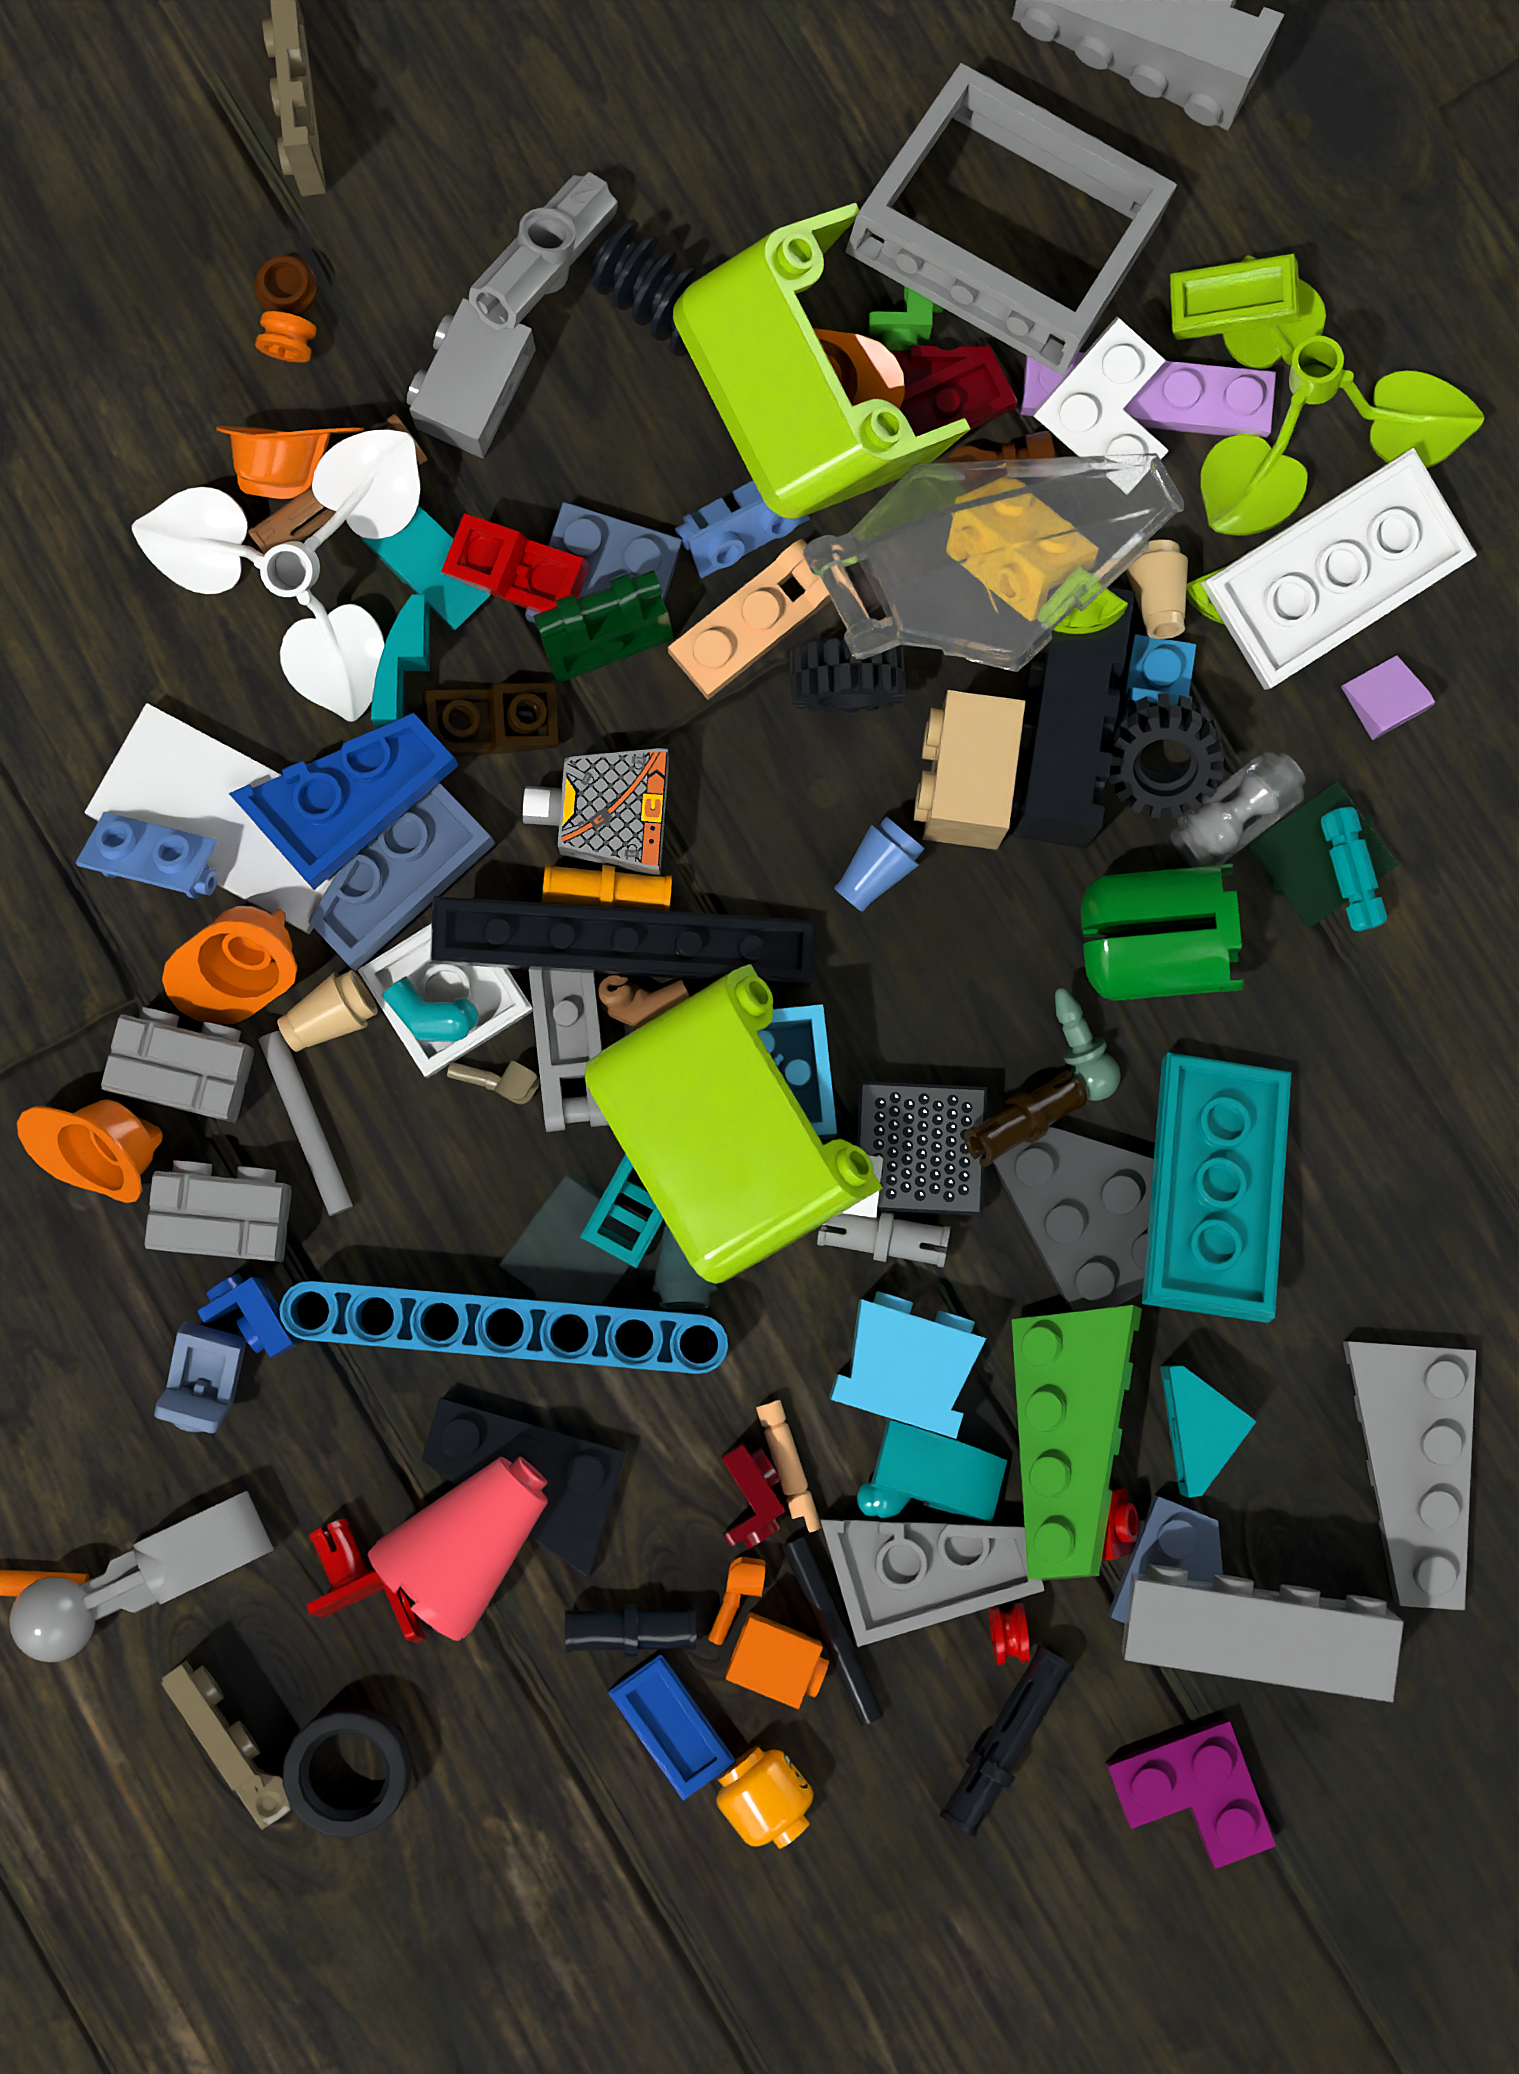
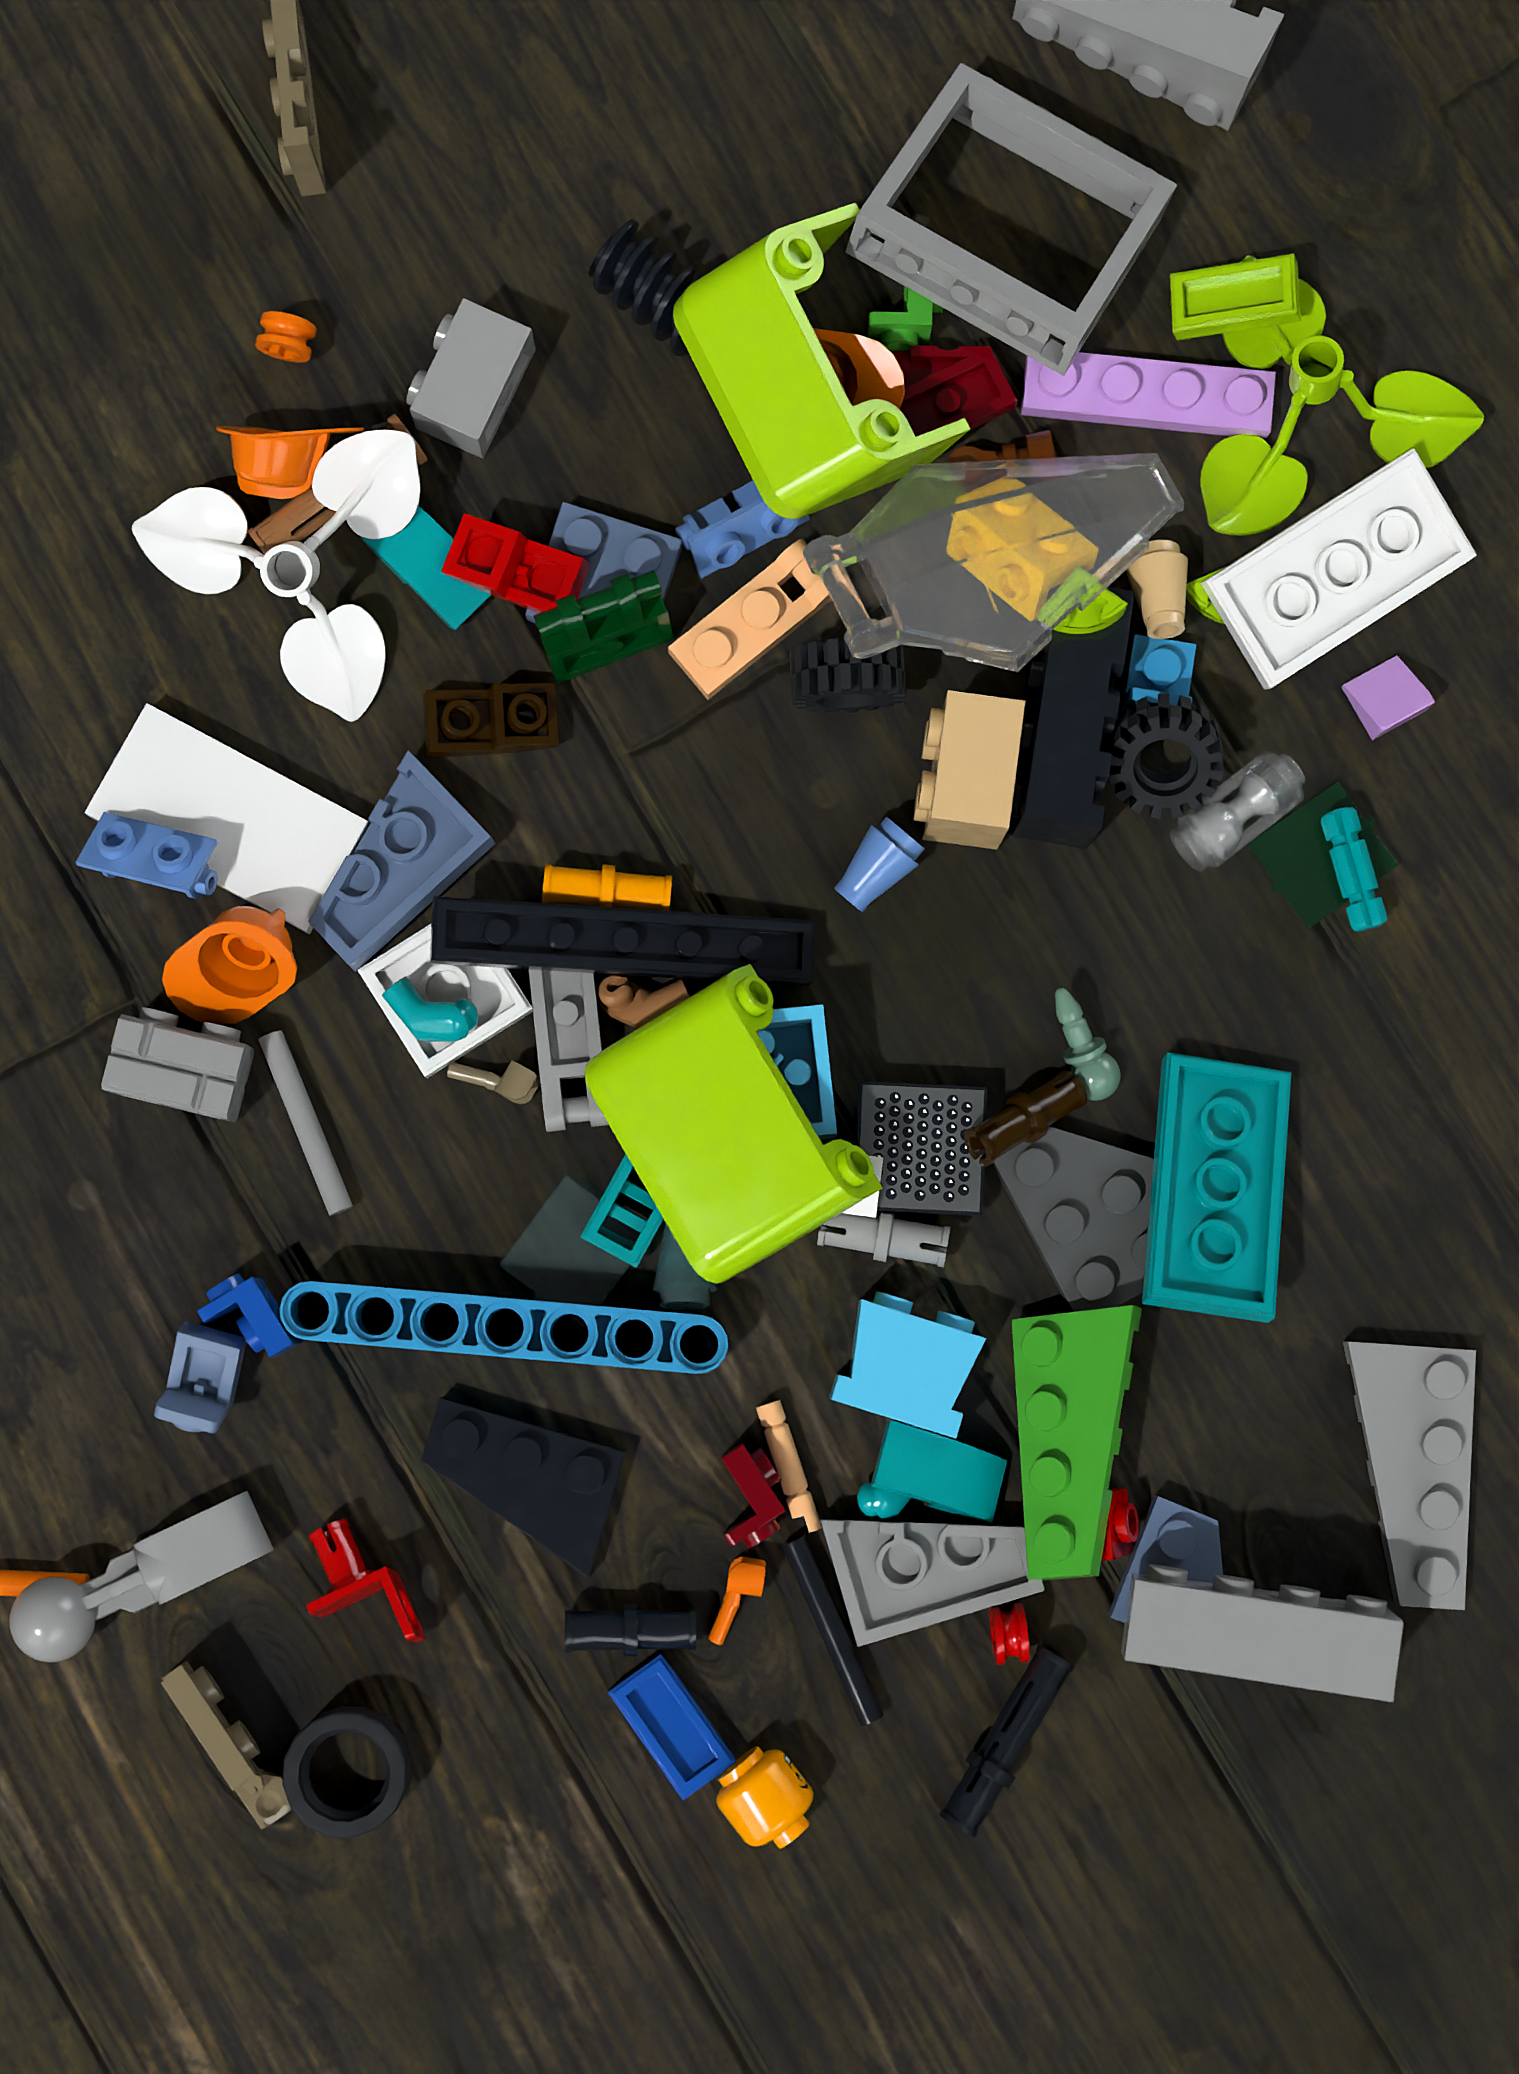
orange piece [17,1099,163,1203] -> none
light grey brick [145,1160,292,1262] -> none
blue wing [229,713,459,890] -> none
reddish brown plate [254,255,318,316] -> none
tan cone [277,970,378,1052] -> none
coral cone [367,1456,548,1641] -> none
teal slope [371,594,431,729] -> none
light grey piece [469,172,618,331] -> none
torso [523,748,669,876] -> none
orange brick [725,1611,829,1709] -> none
white plate [1032,317,1169,498] -> none
green cylinder [1080,863,1244,1001] -> none
magenta plate [1105,1718,1276,1869] -> none
teal slope [1160,1365,1256,1498] -> none

